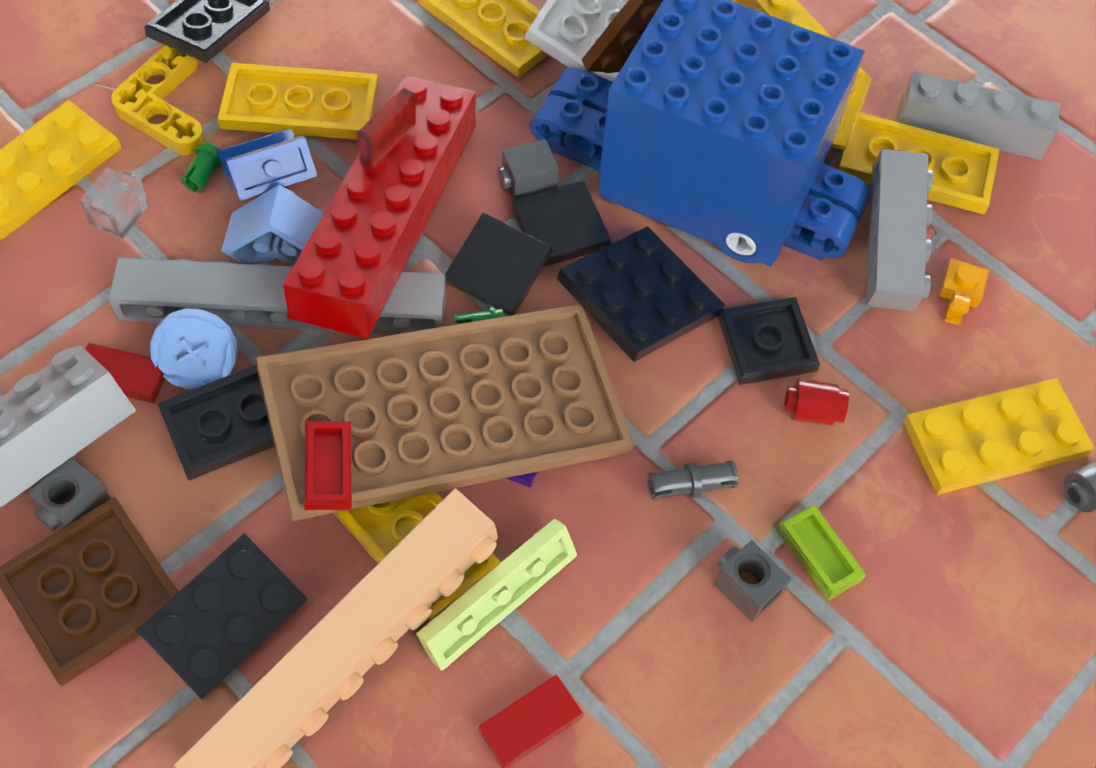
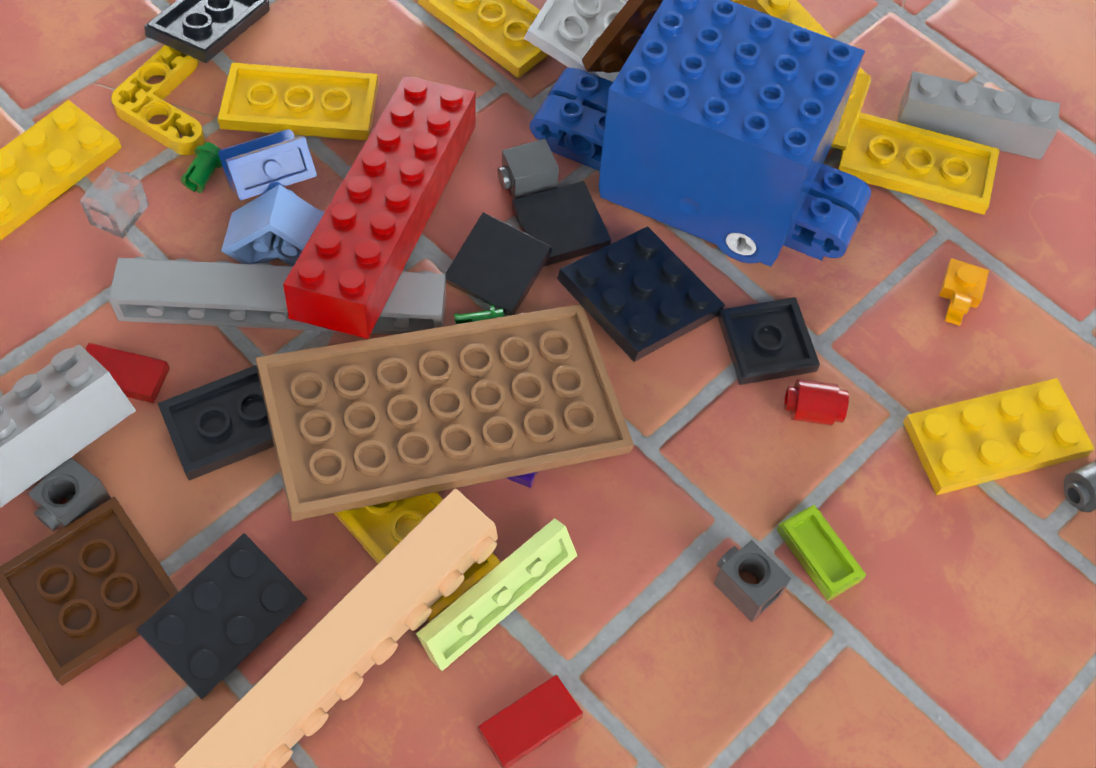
light blue tile [150,309,238,390] -> none
red tile [304,421,352,510] -> none
clear red tile [357,88,416,169] -> none
dark grey pin [647,460,738,500] -> none
light grey brick [866,149,933,312] -> none

